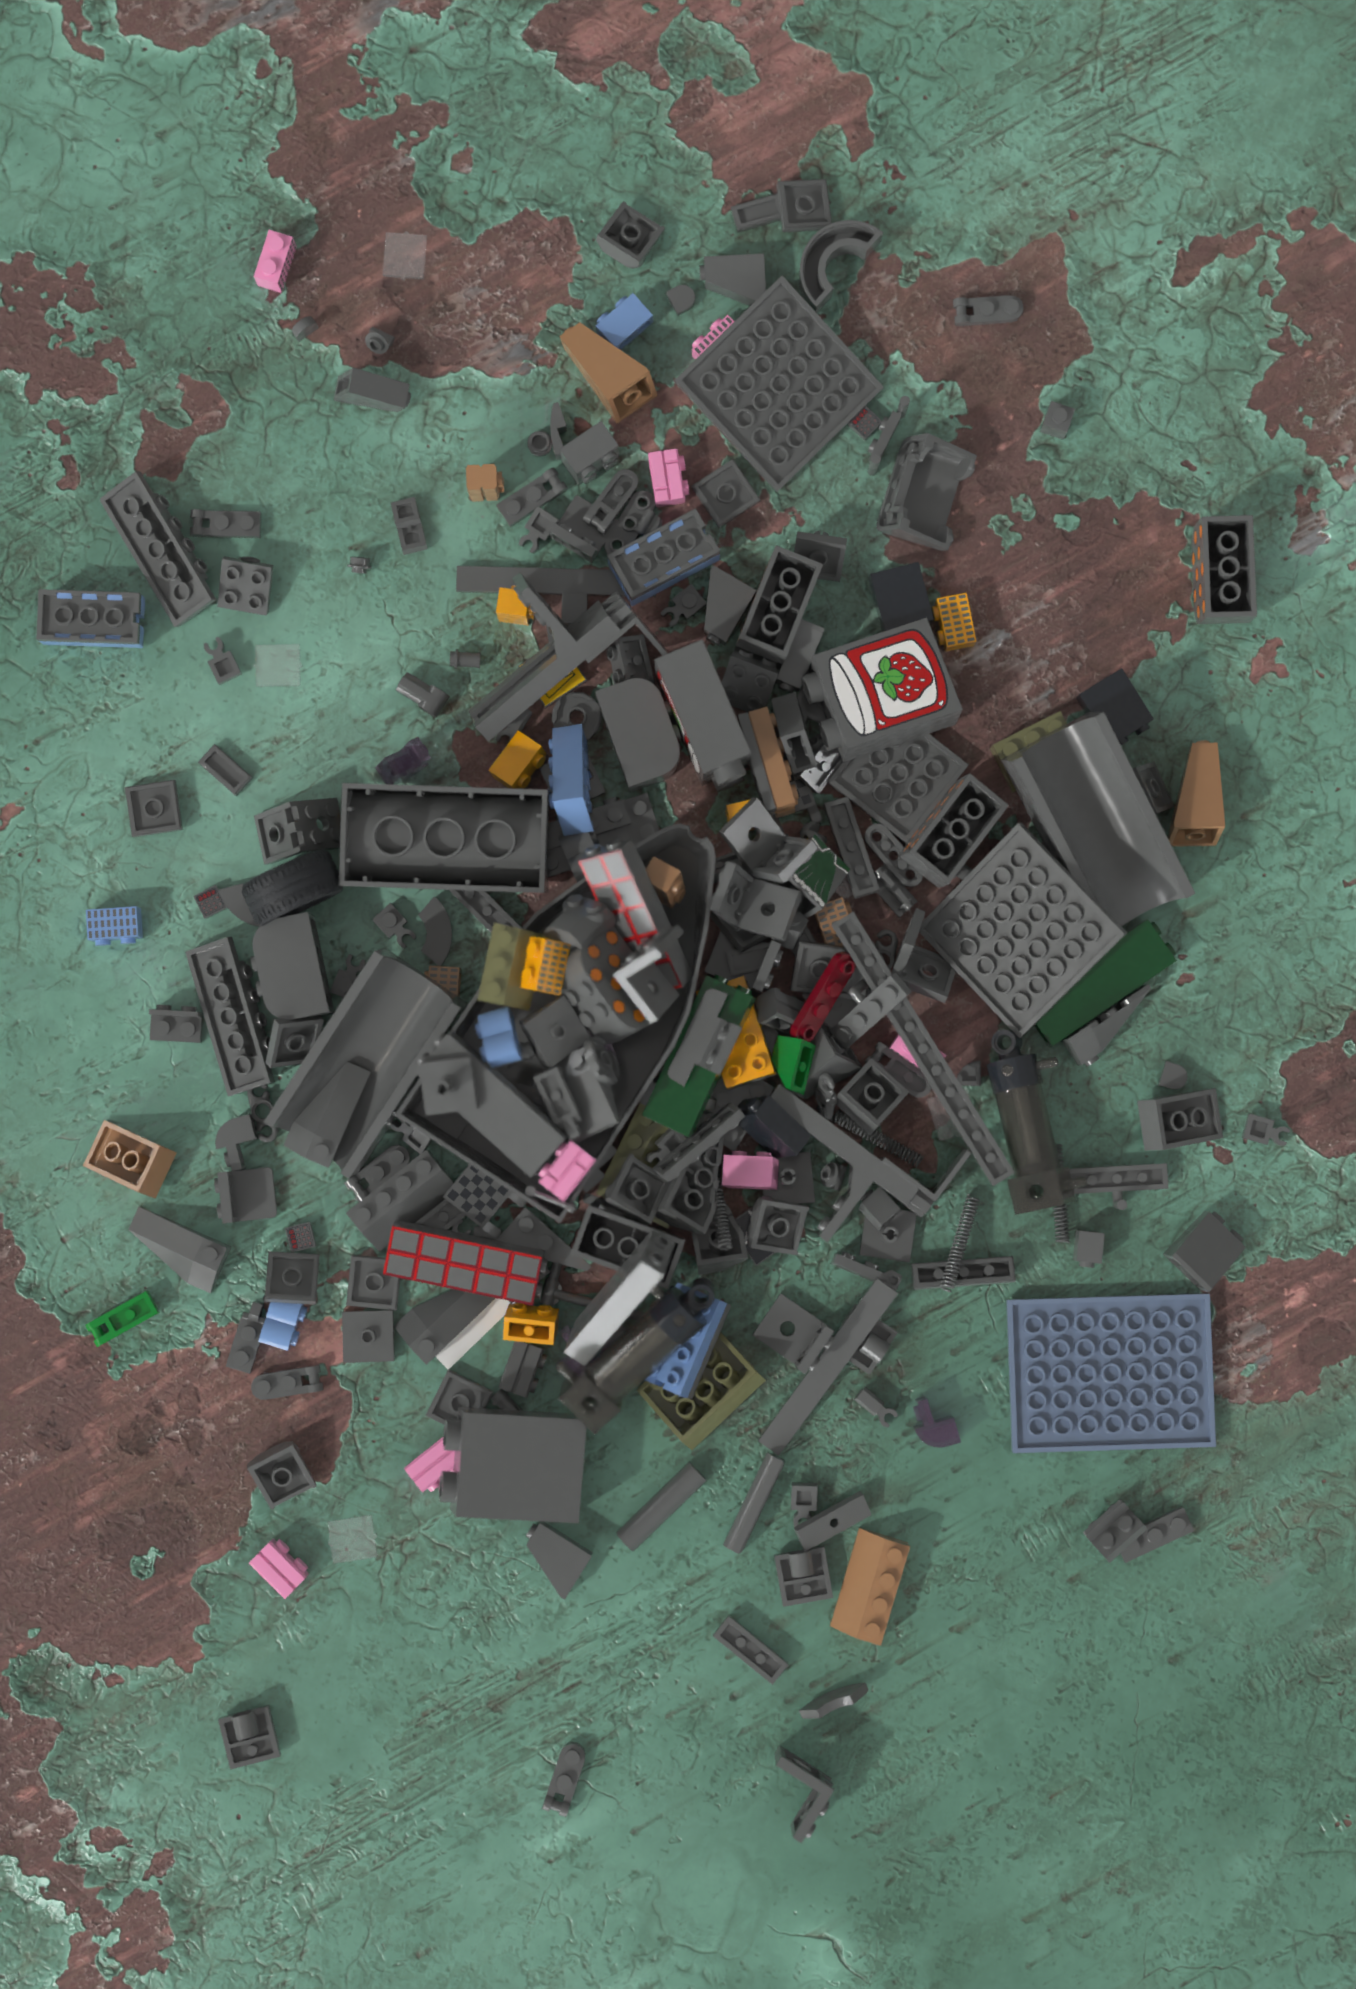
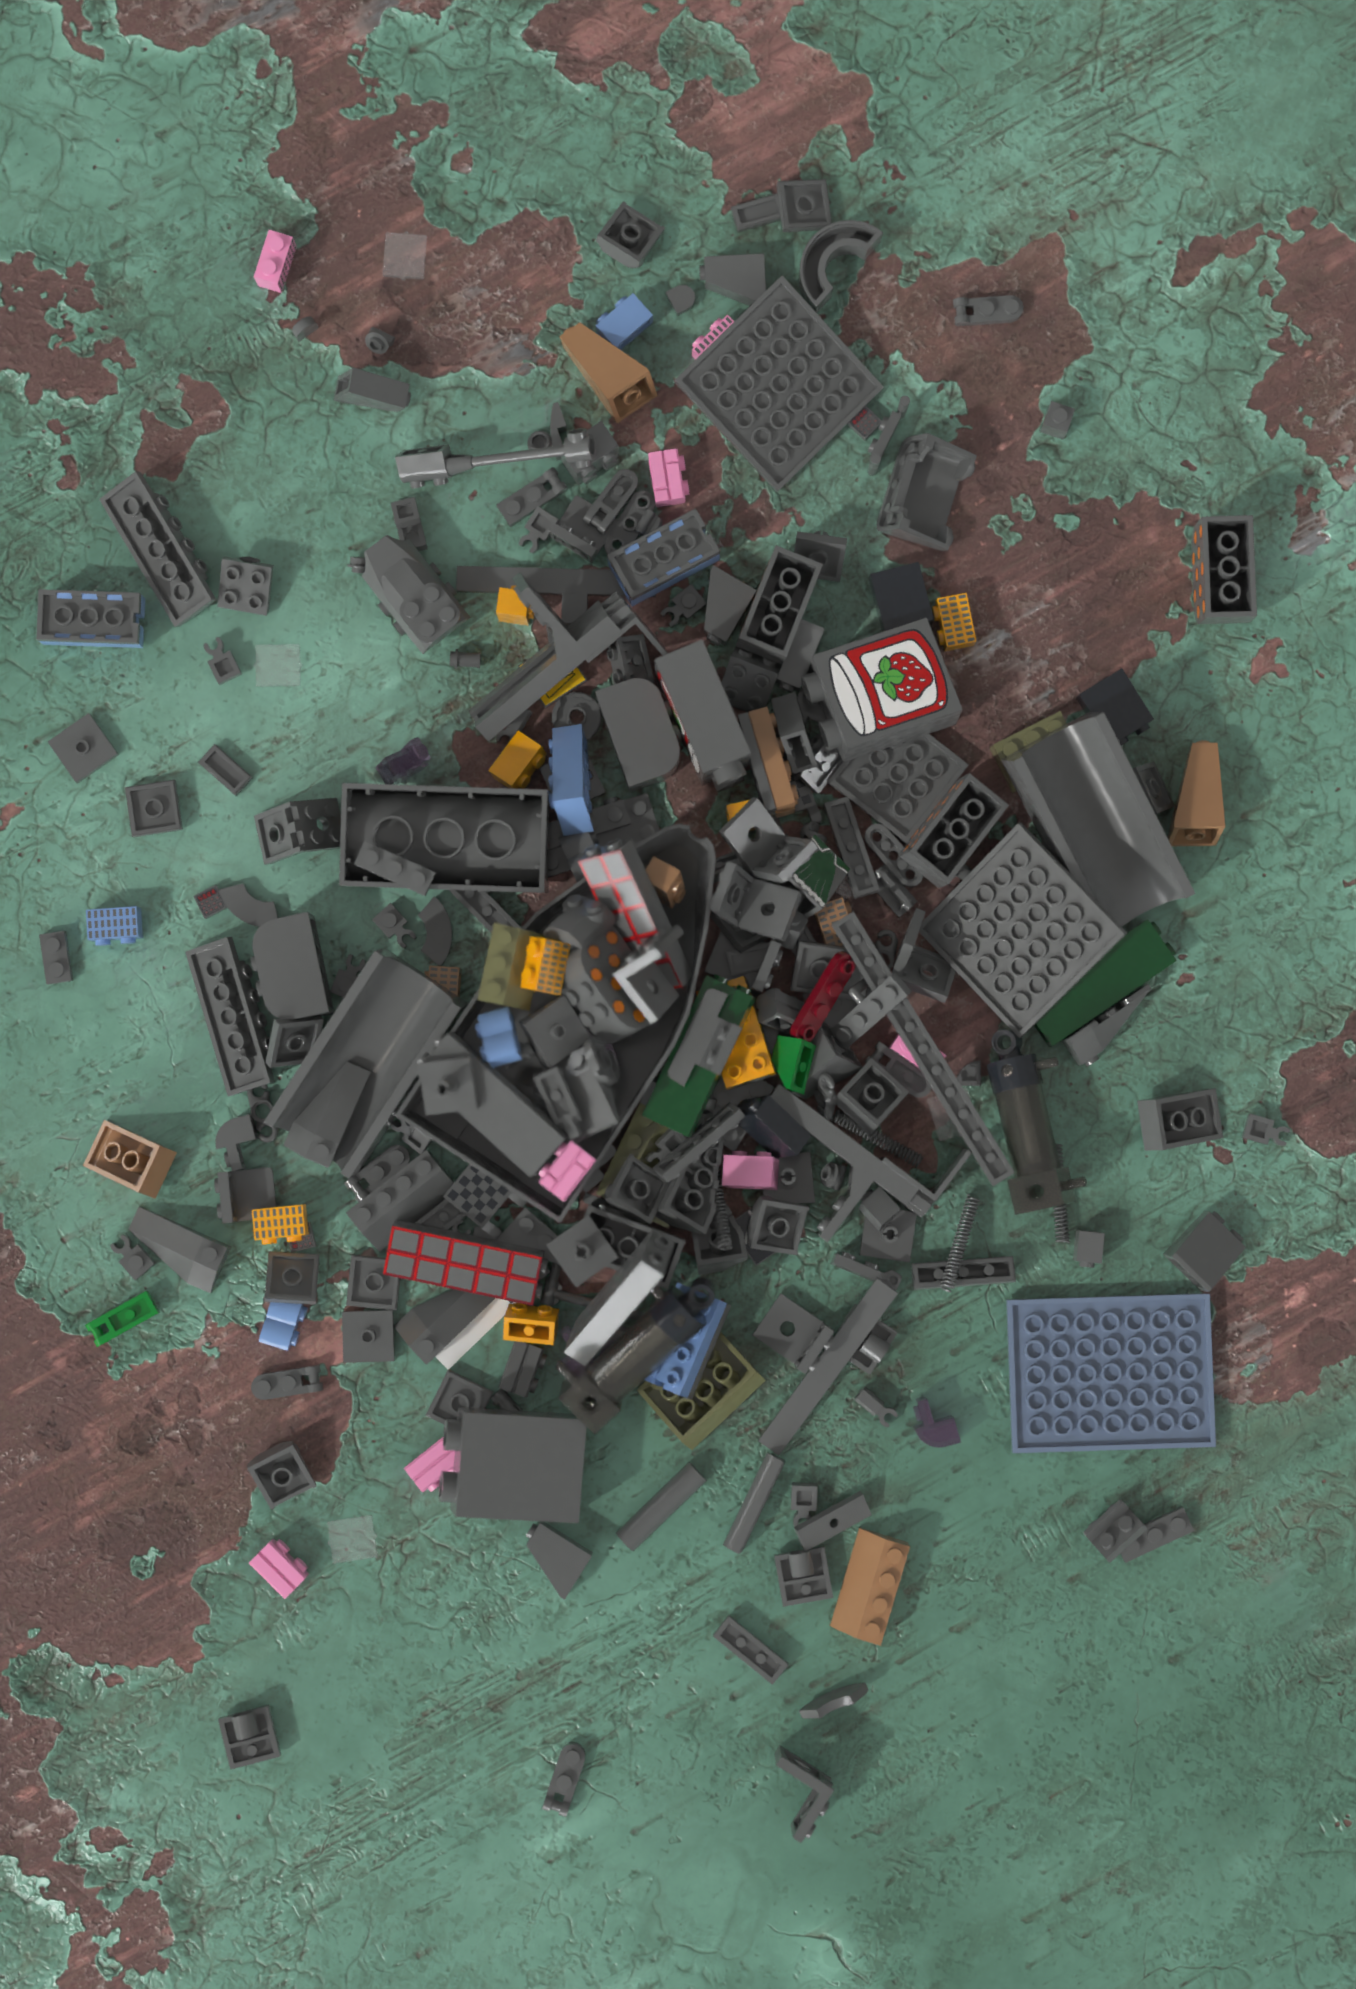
dark grey bracket [149,1005,203,1043] -> none
dark grey plate [190,509,261,538] -> none
dark grey hinge [226,1301,266,1374] -> none
black tyre [241,849,343,926] -> none
dark grey piece [396,672,450,718] -> none
medium nougat brick [466,464,504,502] -> none
dark grey hinge [525,1186,577,1213] -> none
dark grey tile [691,459,761,529] -> none
dark grey plate [1065,1163,1169,1210] -> none
dark grey tile [1158,1061,1188,1090] -> none
none -> dark grey plate [39,931,73,985]
none -> dark grey plate [48,713,119,783]
none -> dark grey plate [110,1234,156,1280]
none -> light orange brick [252,1204,309,1245]
none -> dark grey plate [354,841,436,896]
none -> dark grey slope [362,535,471,654]
none -> dark grey bar [395,428,596,488]
none -> dark grey tile [546,1215,618,1287]

